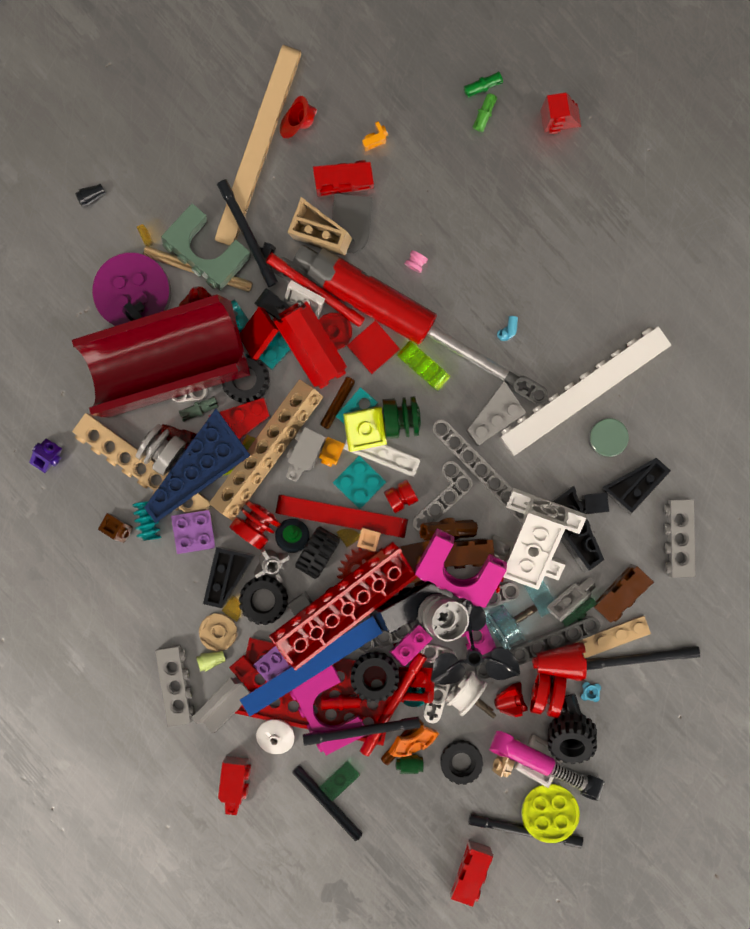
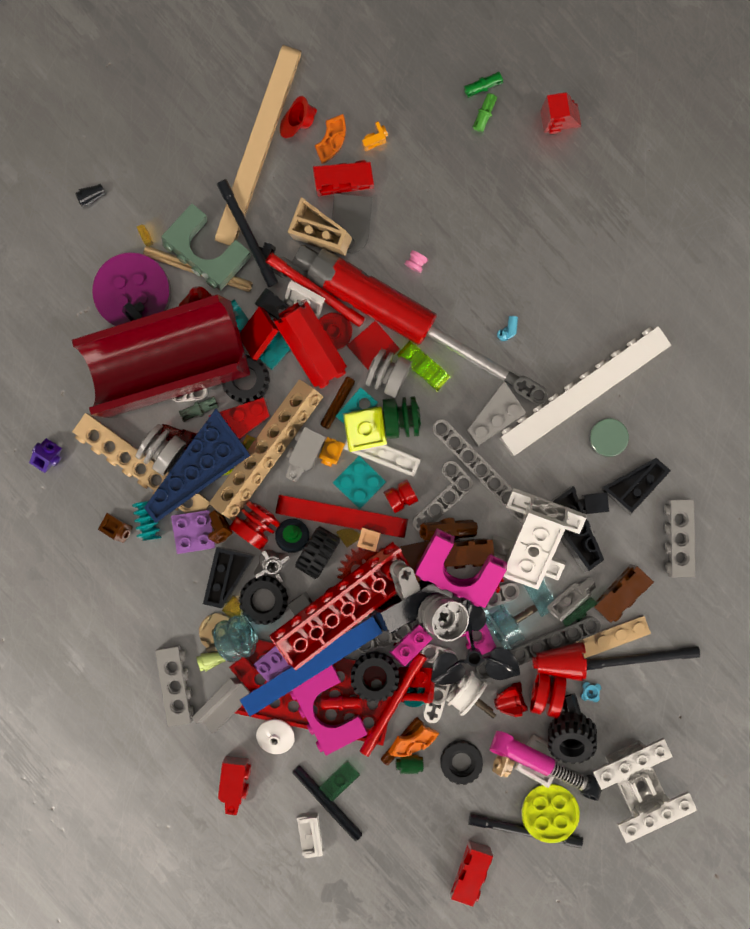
black piece [303,716,420,746] -> none
none -> clear light blue wheel [205,615,258,662]
none -> reddish brown bracket [207,510,233,544]
none -> white hinge [297,814,324,858]
none -> orange tile [315,114,346,164]
none -> light grey wheel [365,348,412,398]
none -> light grey piece [390,560,420,600]
none -> white piece [592,738,697,843]

